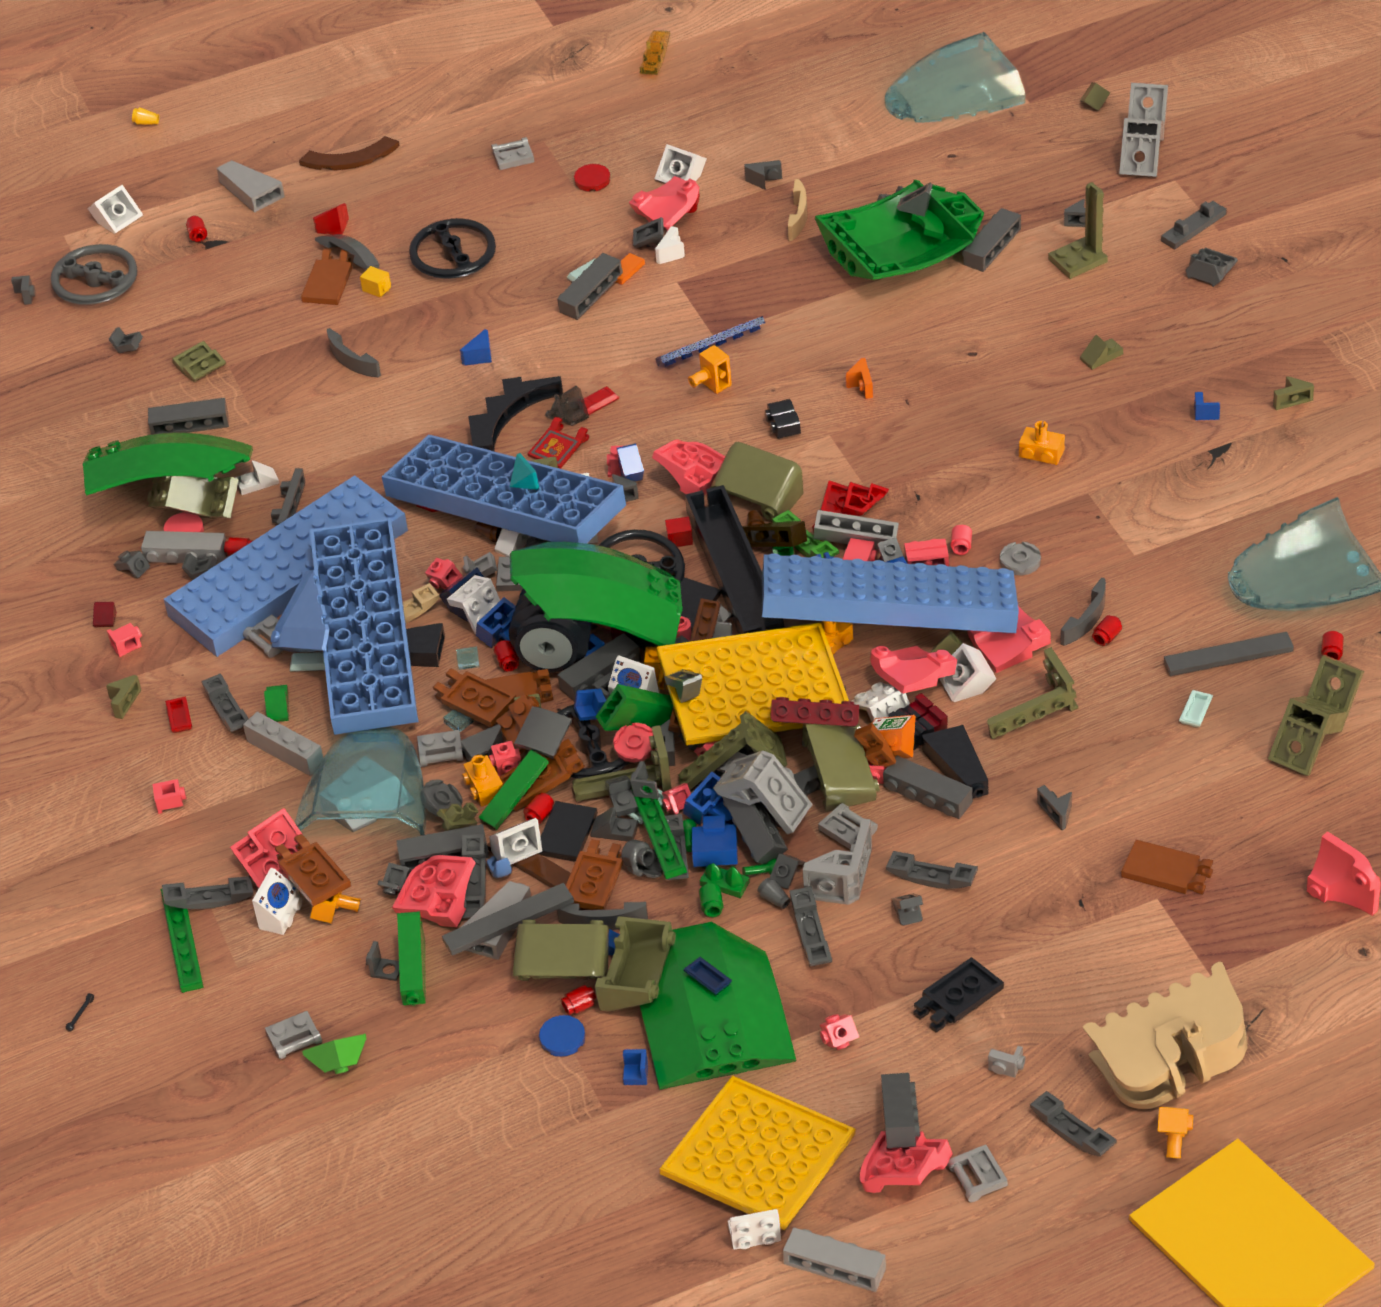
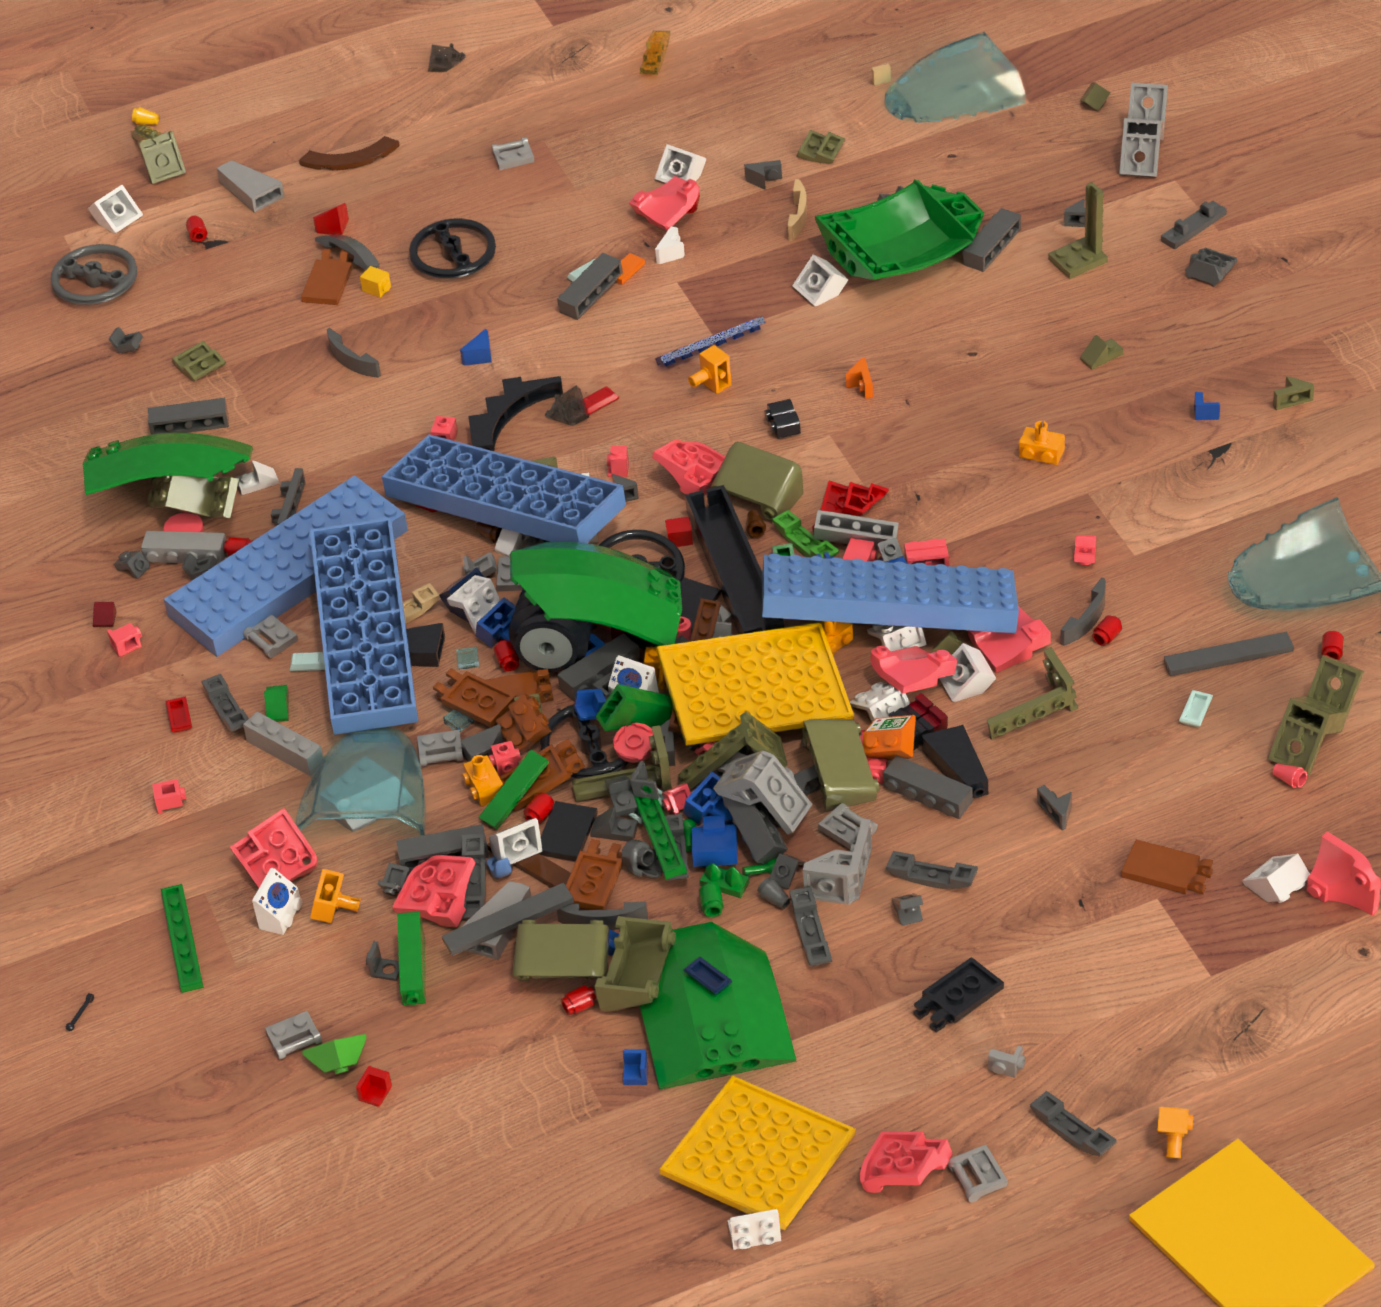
dark grey bracket [11,275,36,305] -> none
olive slope [106,675,141,719] -> none
dark grey slope [162,876,253,909] -> none
medium blue slope [271,570,329,653] -> none
dark orange tile [275,834,351,907] -> none
dark grey tile [420,780,463,816] -> none
coral brick [425,558,463,589] -> none
olive hips [436,802,478,831] -> none
teal slope [510,453,539,490] -> none
dark grey slope [514,706,572,759] -> none
red flag [527,417,589,469] -> none
blue tile [539,1015,586,1057] -> none
red tile [574,164,610,191] -> none
slope [617,443,644,482] -> none
dark grey slope [633,217,663,248] -> none
dark grey slope [664,669,702,703] -> none
dark brown slope [742,521,807,547] -> none
dark red bracket [770,697,859,727] -> none
light grey brick [783,1227,886,1292] -> none
coral brick [820,1014,859,1050] -> none
dark orange slope [854,723,896,768] -> none
dark grey brick [881,1073,920,1148] -> none
dark grey slope [897,182,933,217] -> none
green tile [911,210,944,240] -> none
coral brick [951,525,972,555] -> none
light grey tile [1000,542,1041,576] -> none
tan animal [1083,962,1247,1109] -> none
none -> bracket [131,125,186,184]
none -> red panel [356,1066,392,1107]
none -> clear smoke slope [428,43,466,72]
none -> coral brick [431,416,458,441]
none -> white slope [792,255,848,306]
none -> olive slope [797,130,845,163]
none -> white bracket [867,624,927,651]
none -> tan tile [872,64,891,86]
none -> coral bracket [1074,535,1096,565]
none -> white slope [1242,854,1310,903]
none -> coral cone [1273,763,1307,788]

